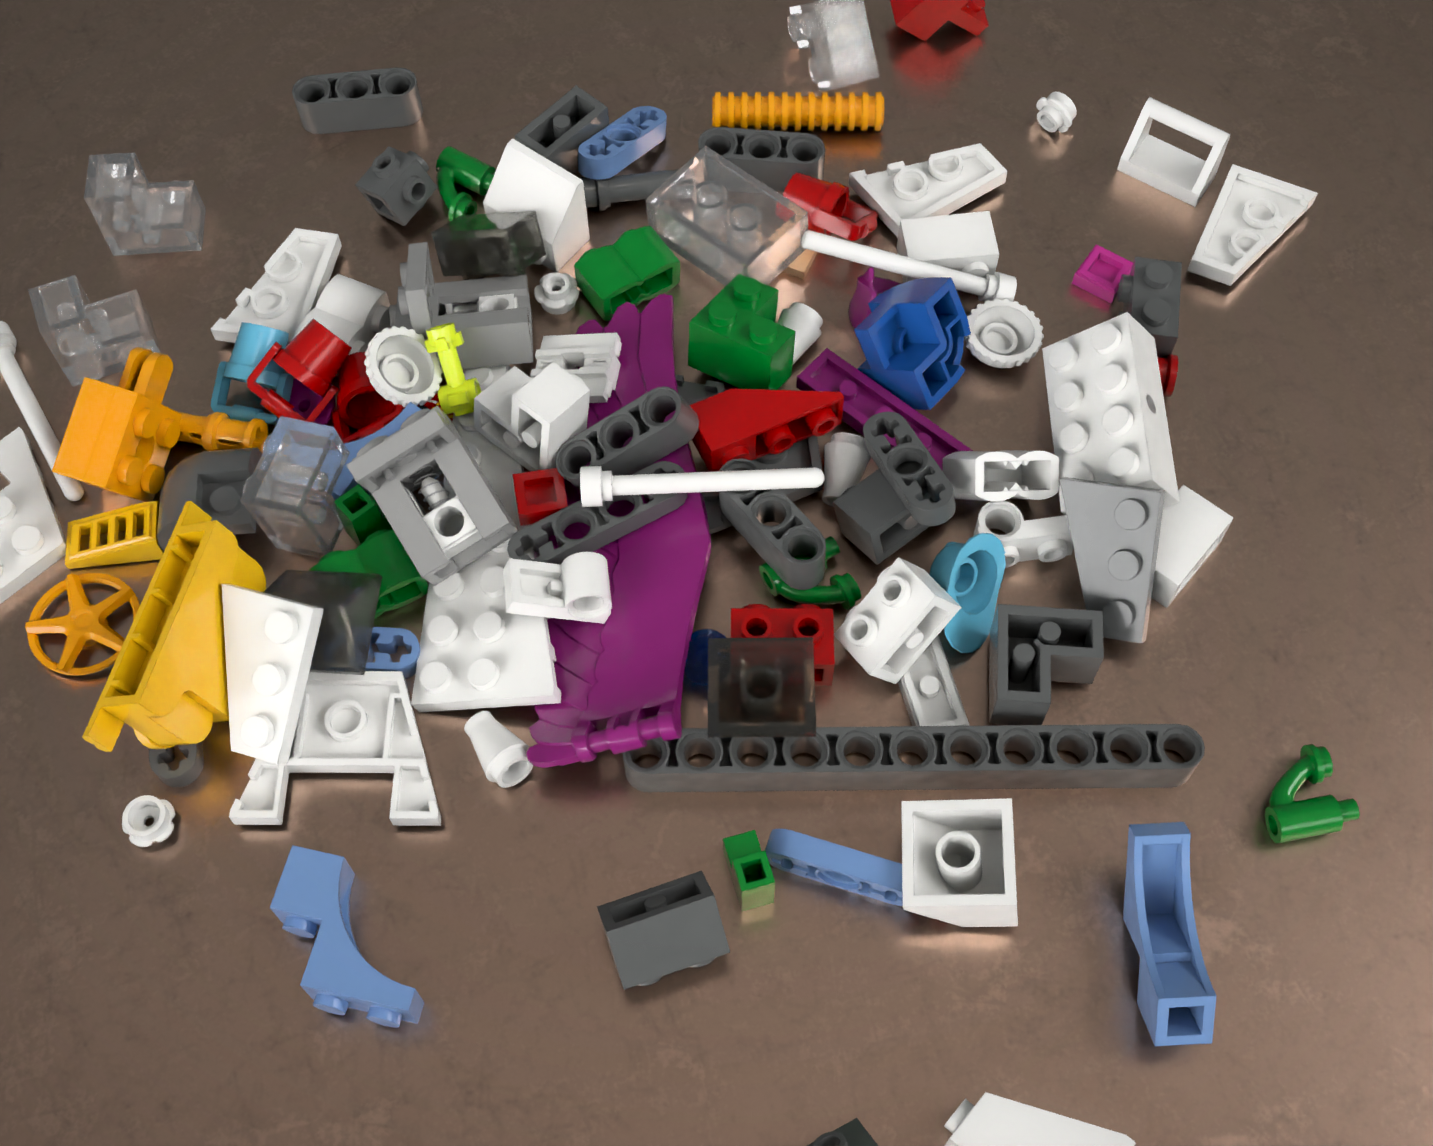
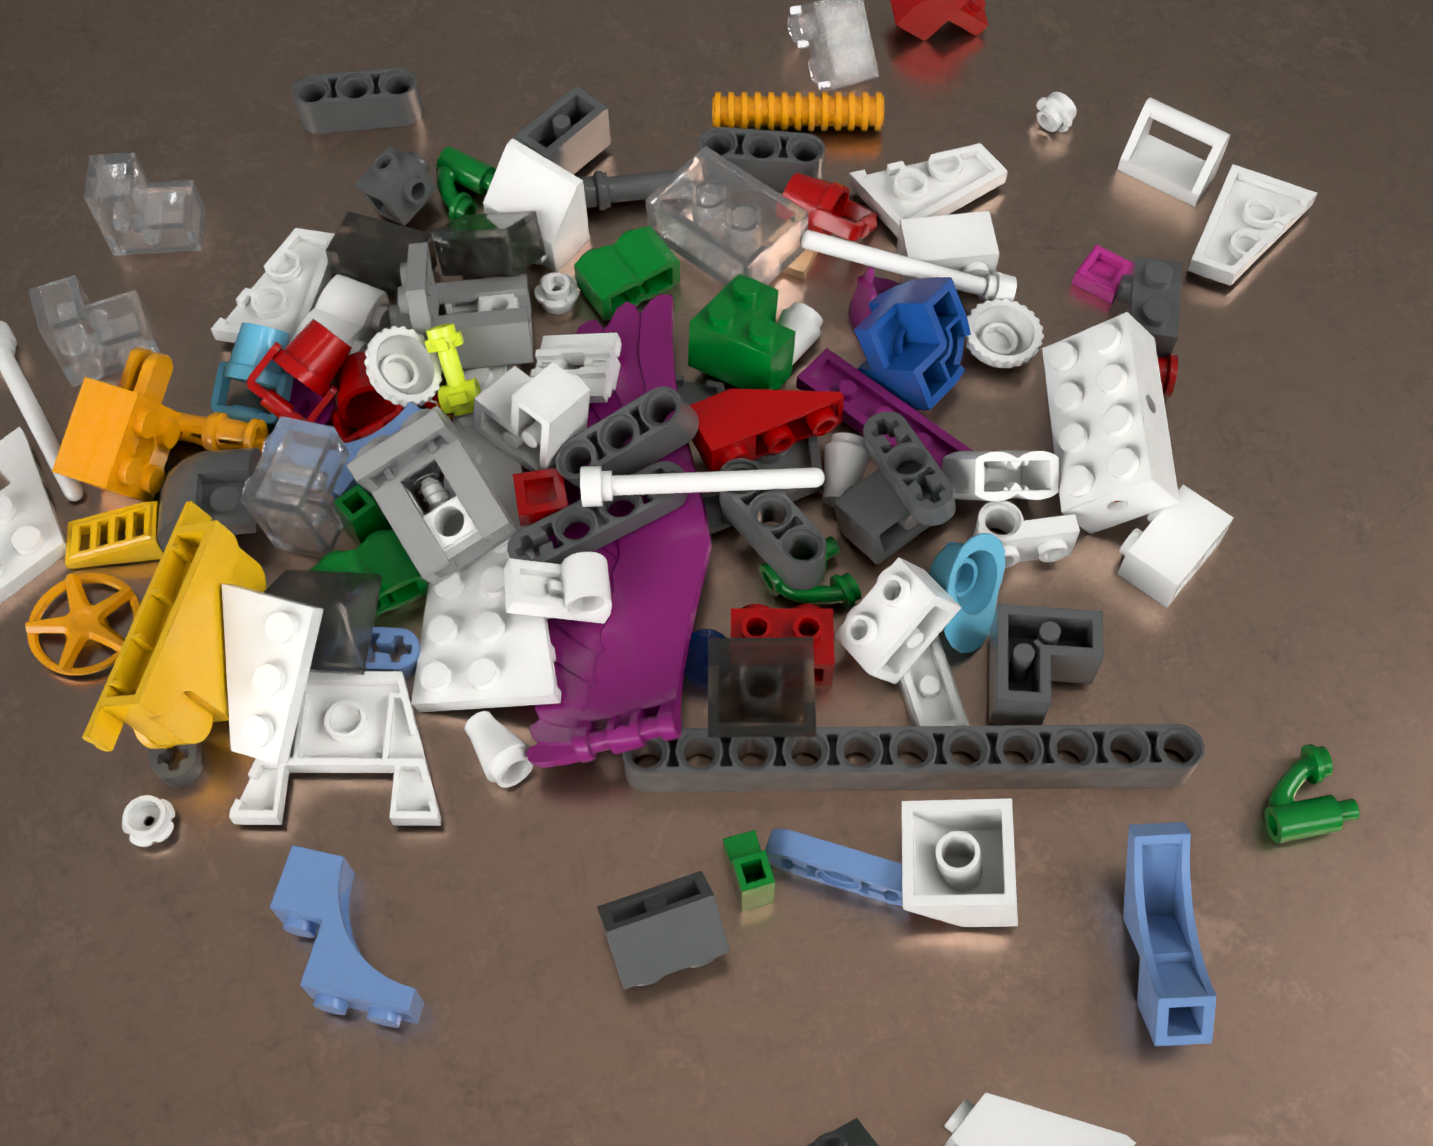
medium blue beam [578,106,667,180] -> none
wing [1059,477,1165,644] -> none
none -> clear smoke brick [326,211,437,299]

